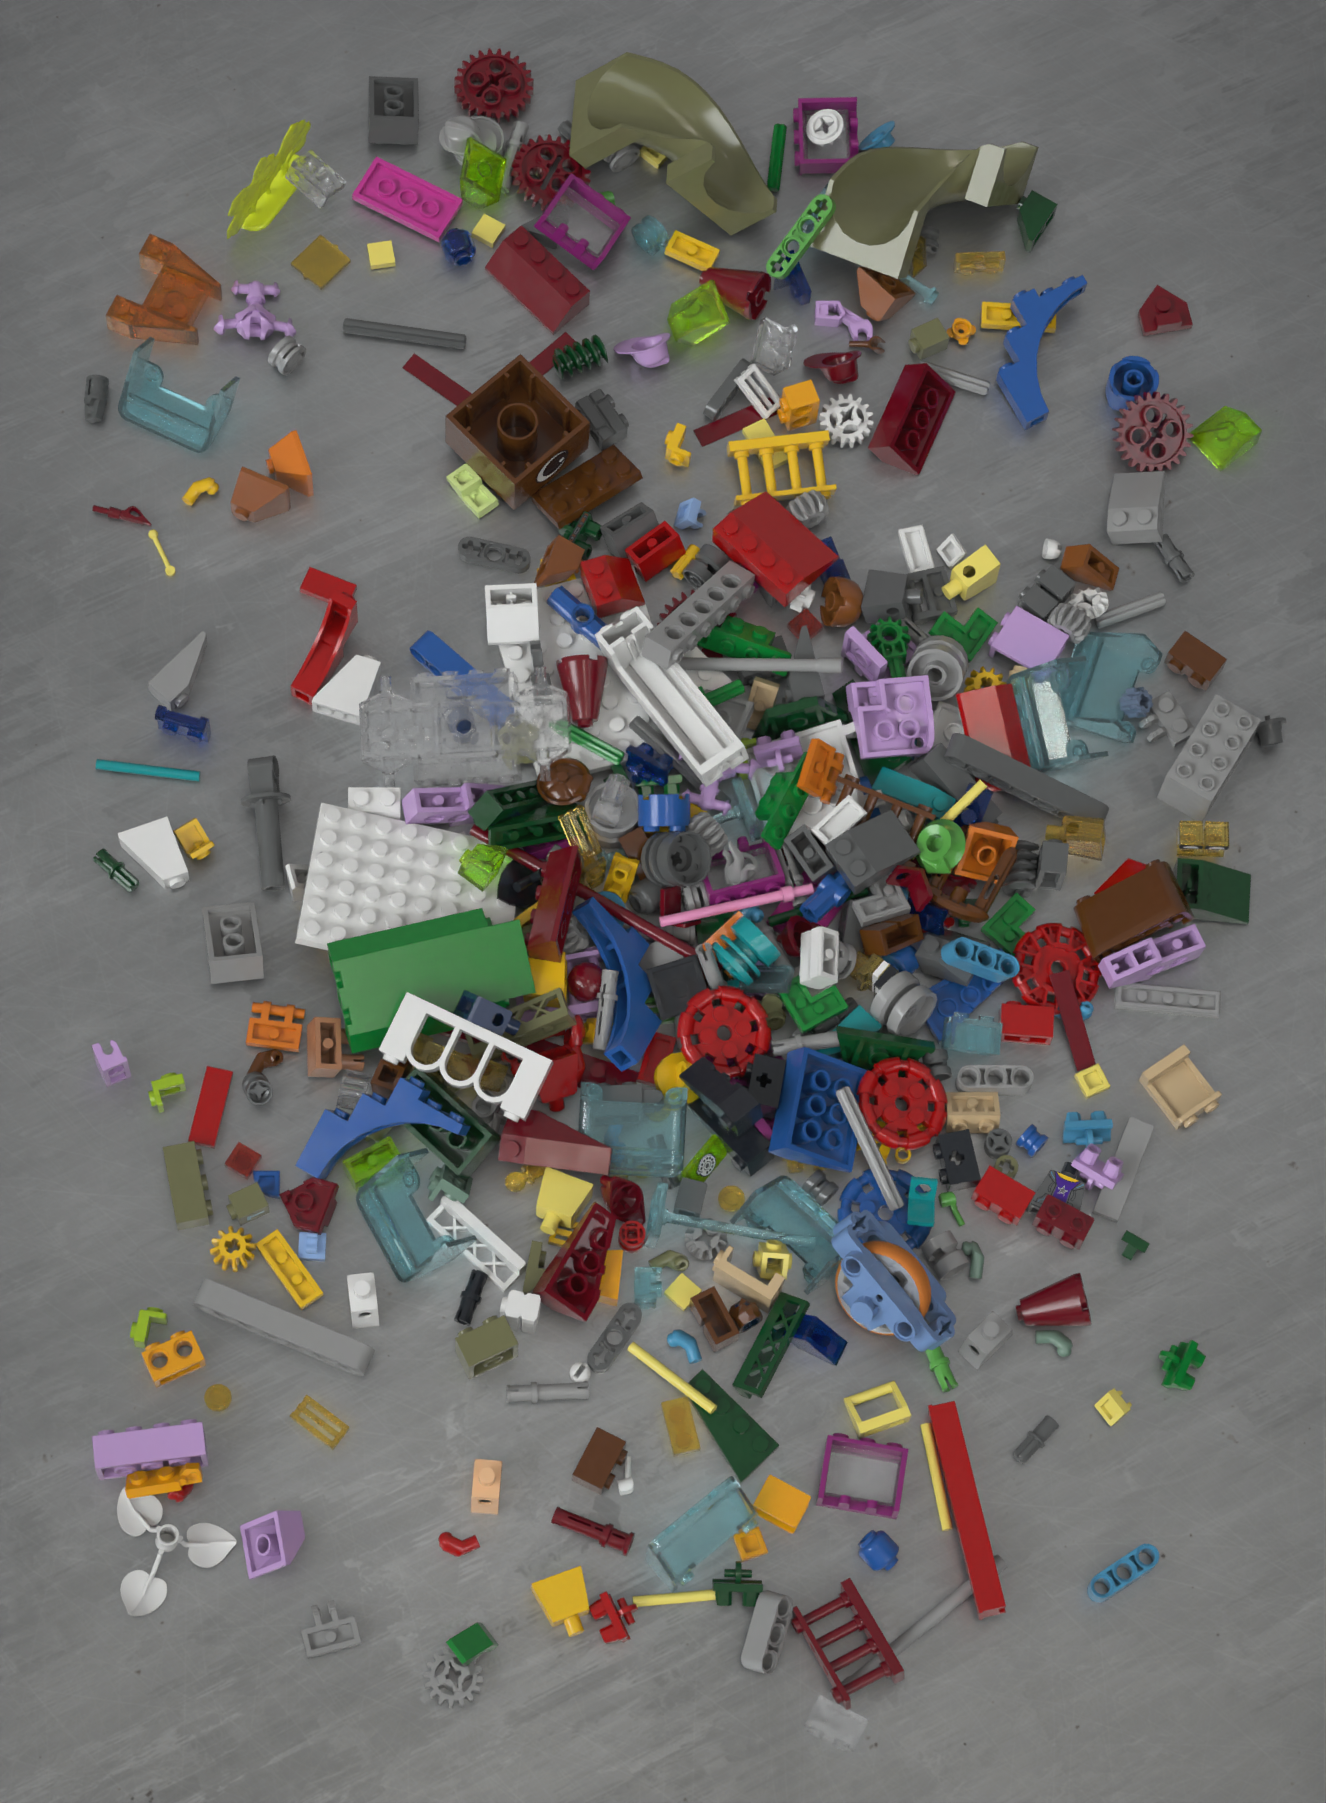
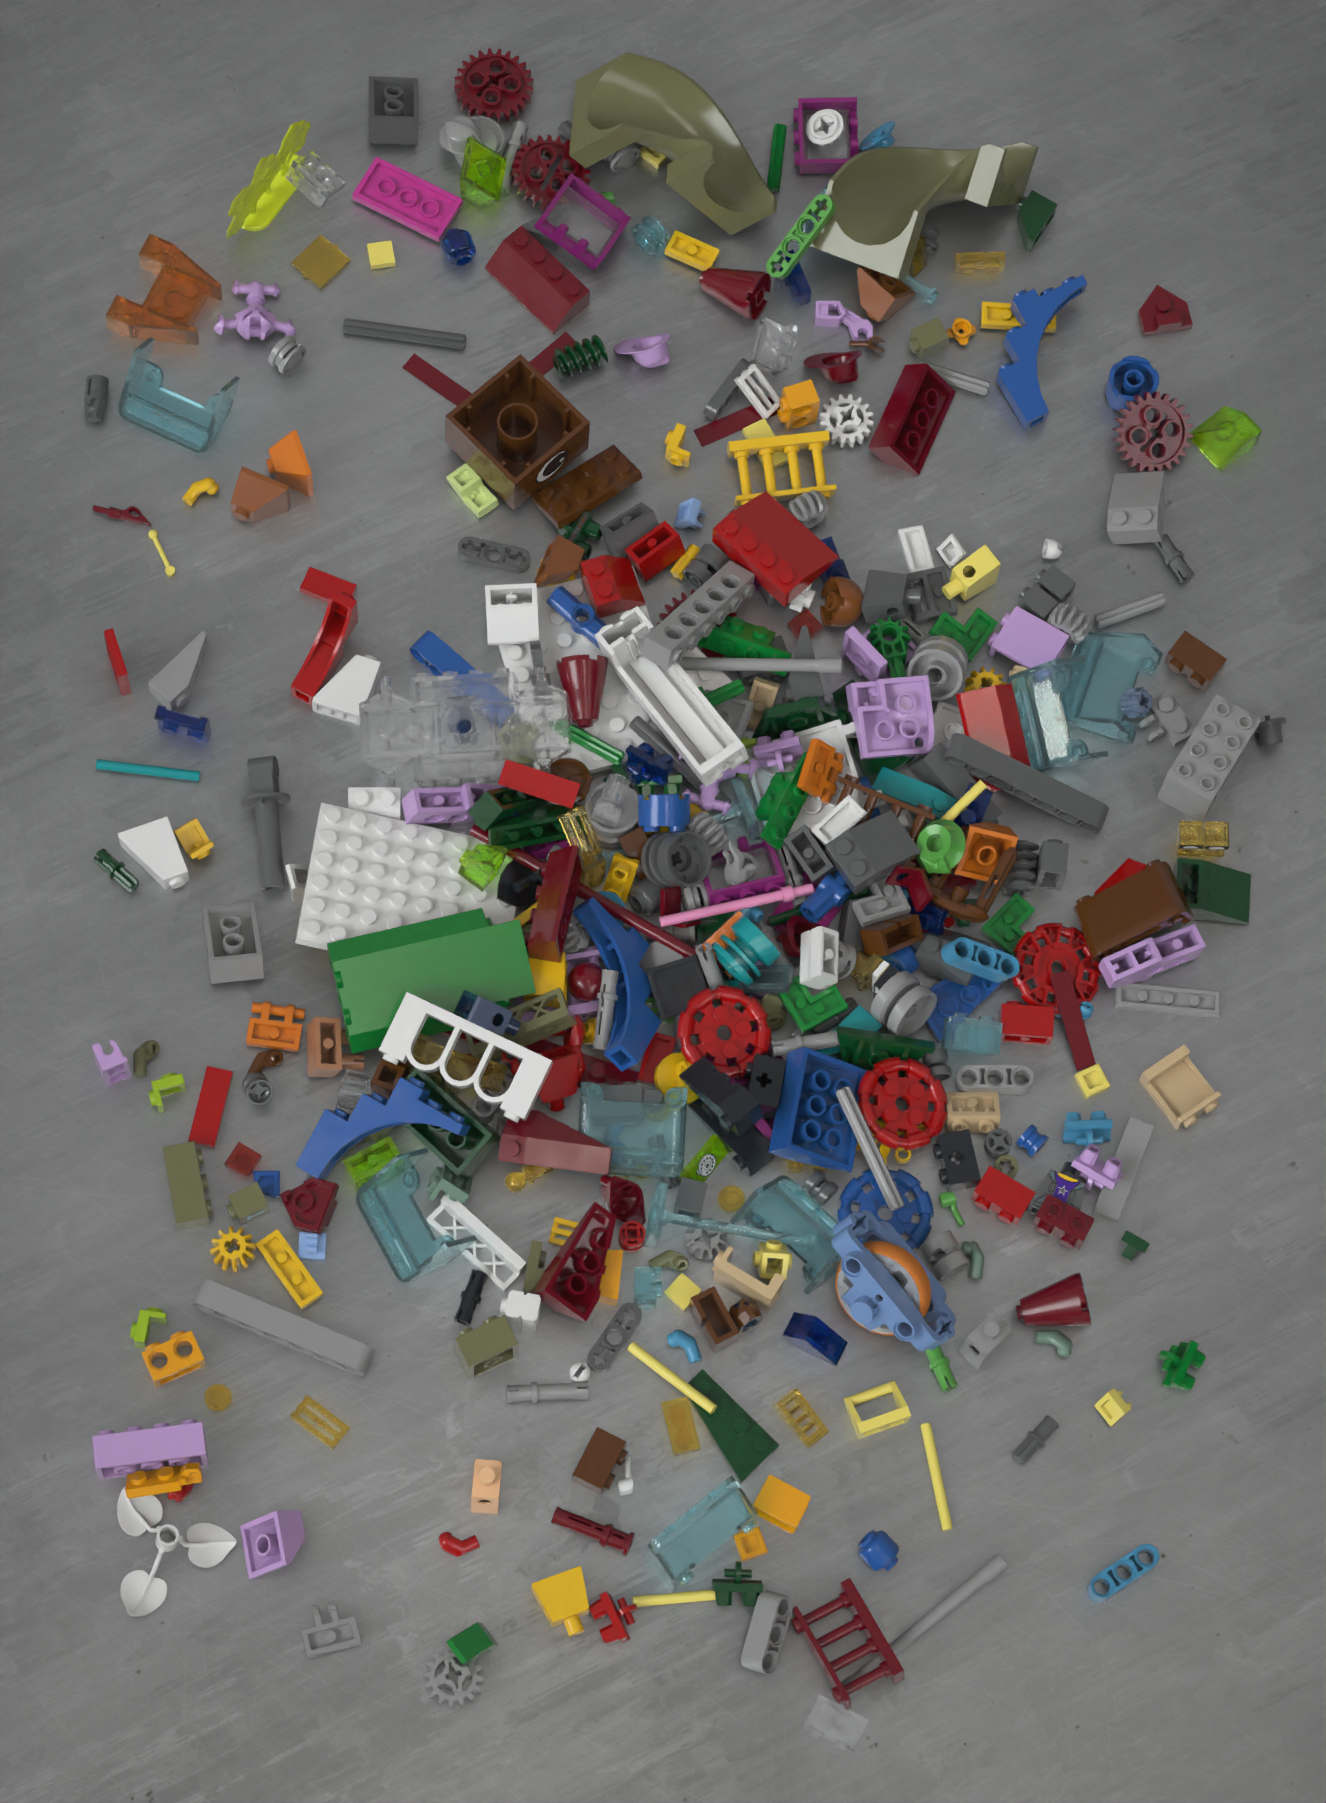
white torso [347,1272,379,1329] -> none
light yellow tile [471,214,505,248] -> none
light yellow torso [536,1167,594,1235] -> none
dark grey brick [575,389,629,451] -> none
clear neon green slope [667,279,730,347] -> none
dark green fence [732,1292,810,1399] -> none
window [816,1433,909,1520] -> none
teal bracket [907,1176,938,1227] -> none
red tile [928,1401,1006,1620] -> none
clear yellow torso [1045,816,1106,861] -> none
dark orange slope [1060,544,1119,591] -> none
white gear [1068,587,1109,619] -> none
none -> red tile [103,628,131,696]
none -> olive arm [133,1040,160,1078]
none -> red tile [498,759,581,808]
none -> clear yellow slope [772,1388,829,1448]

